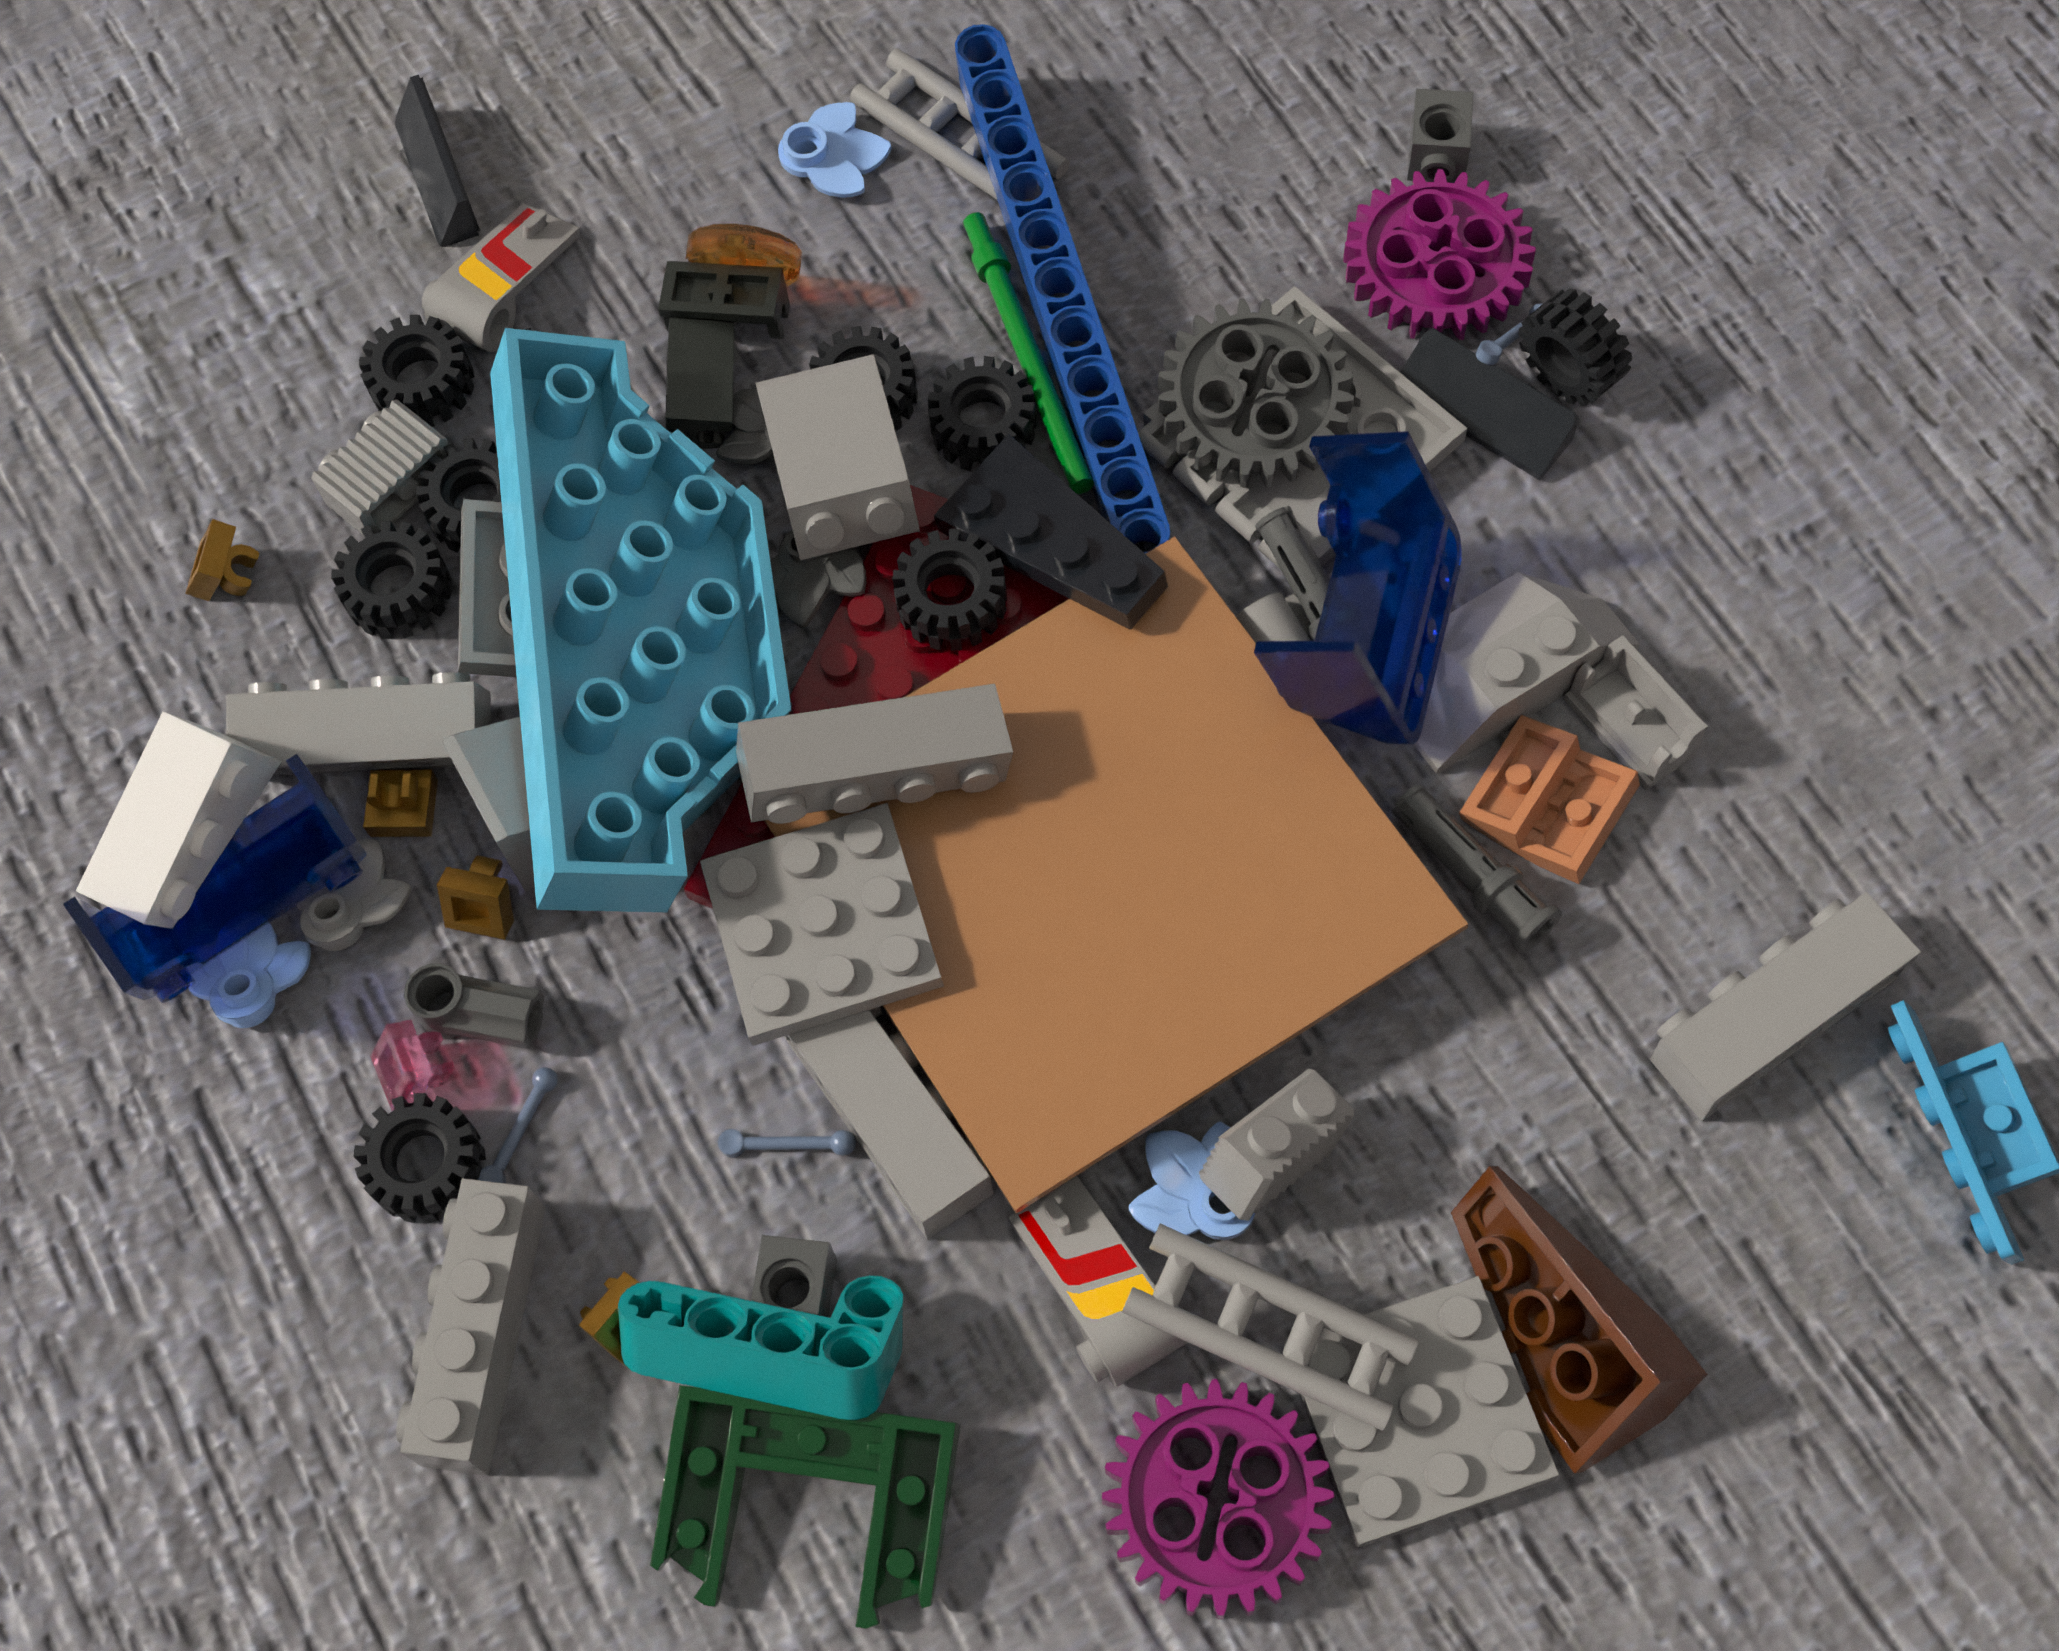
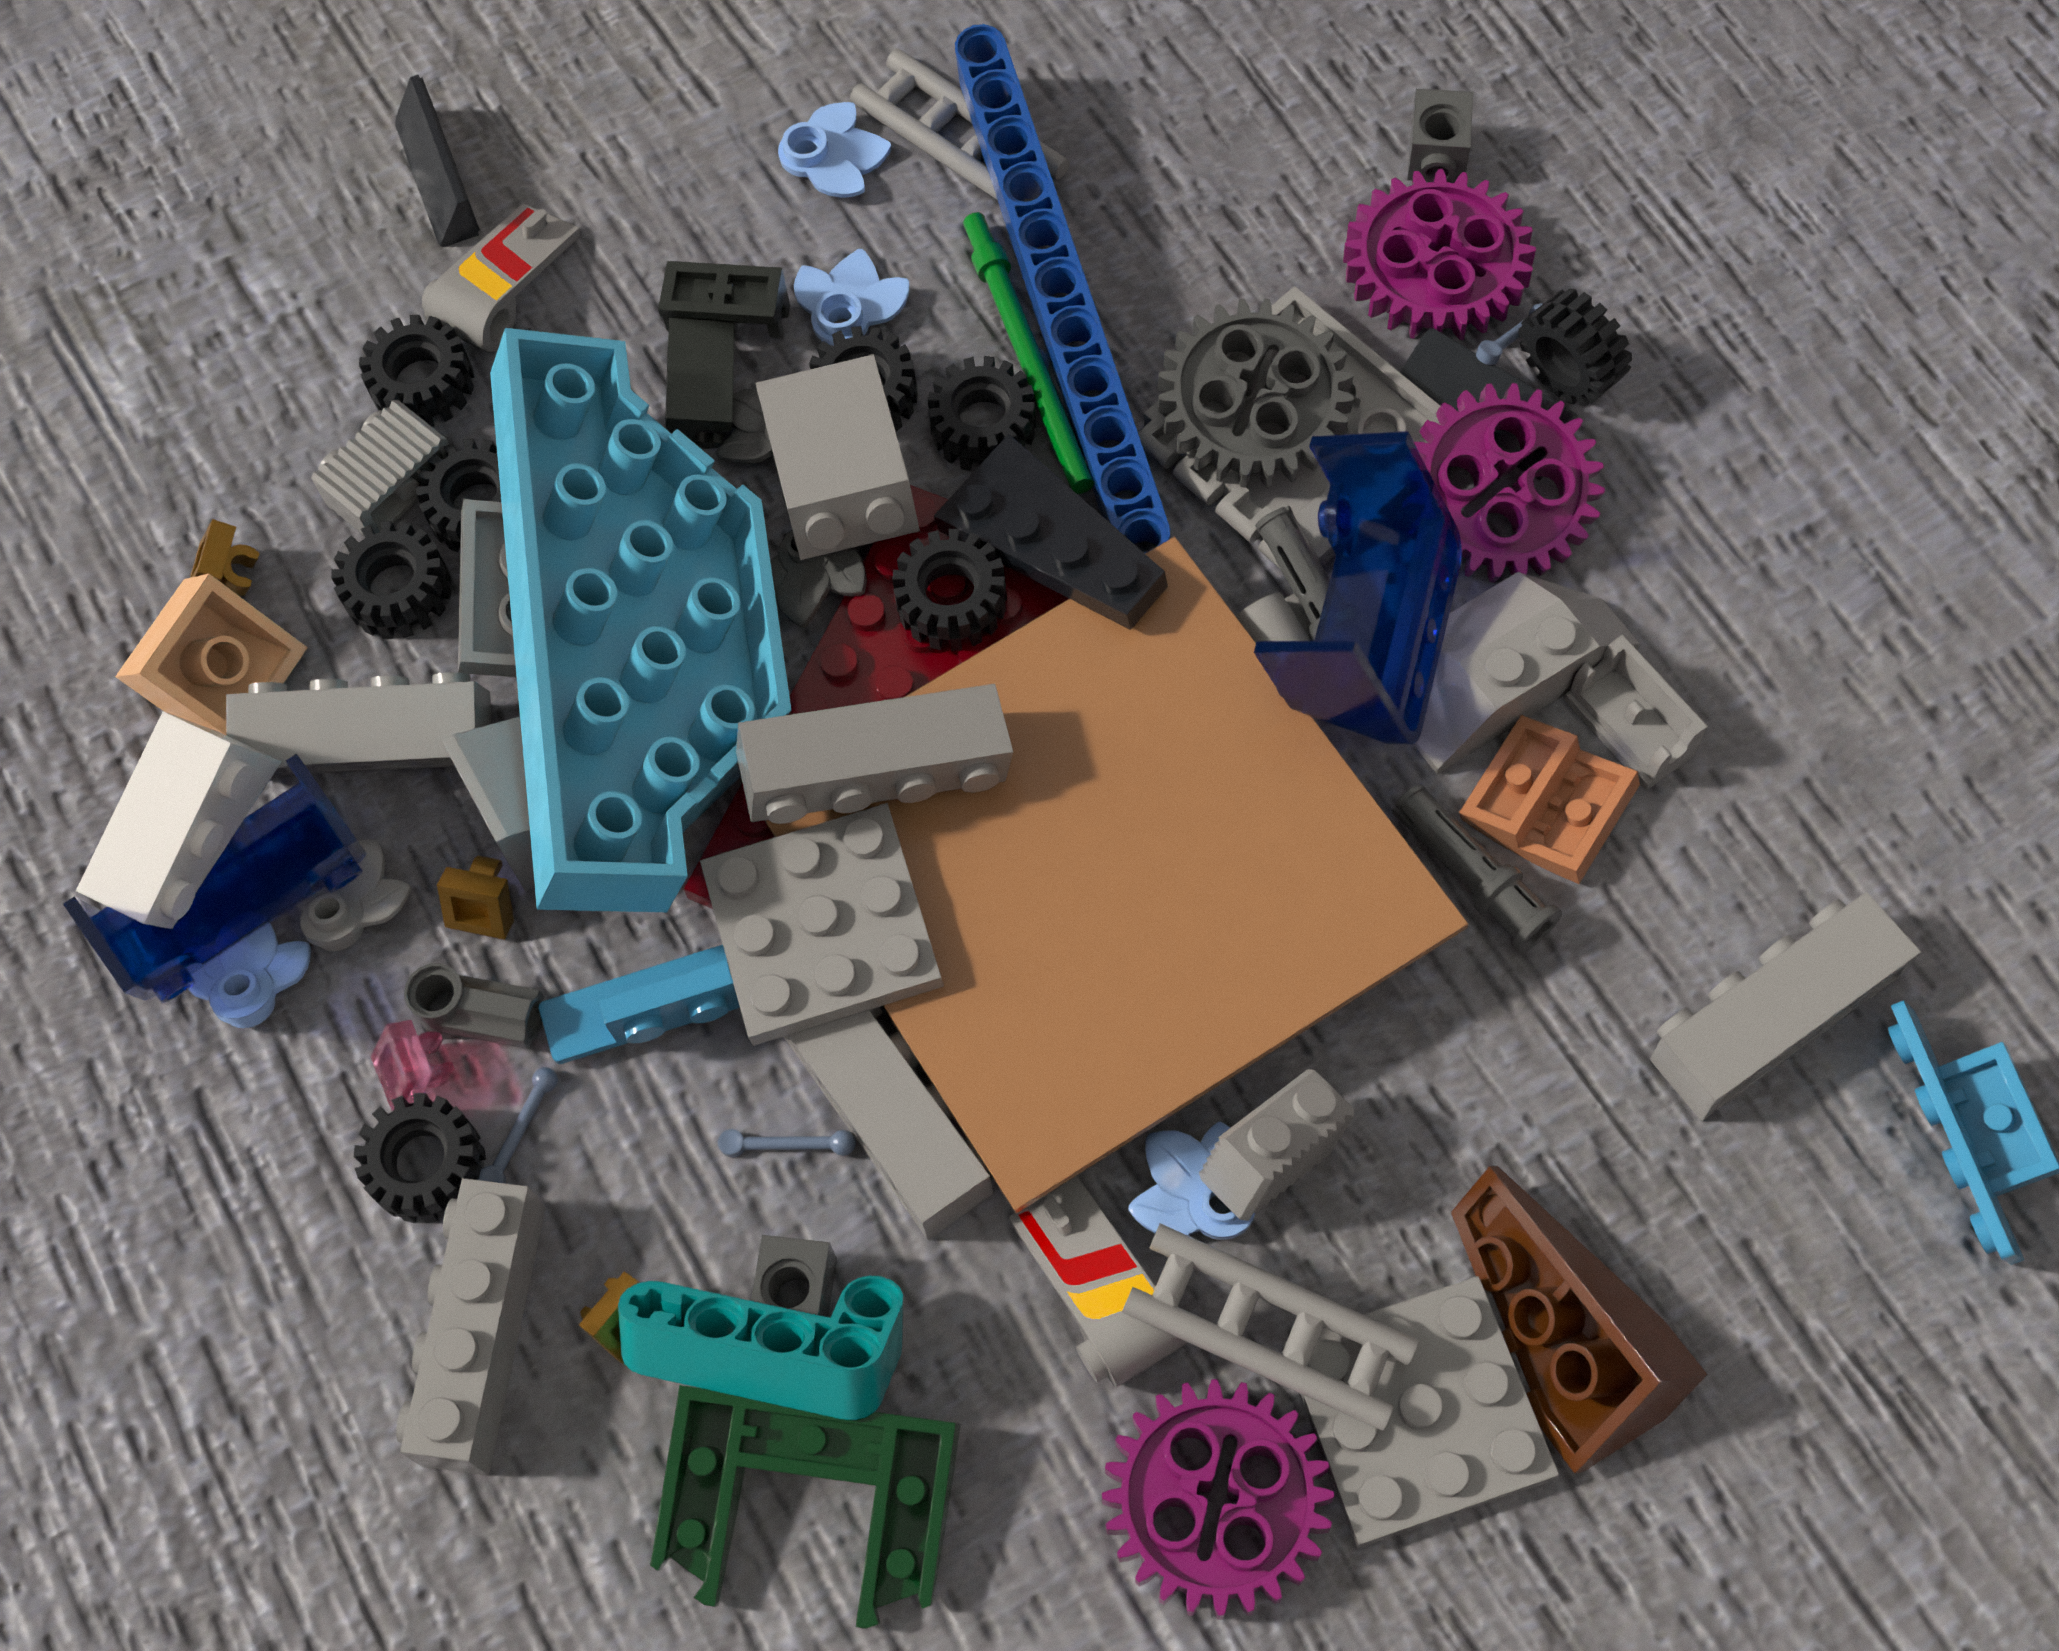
pearl gold tile [363,770,438,837] -> none
clear orange tile [686,224,802,287] -> none
none -> light nougat slope [115,574,308,735]
none -> dark azure bracket [539,945,740,1064]
none -> light blue plate [794,249,910,346]
none -> magenta gear [1403,383,1605,583]

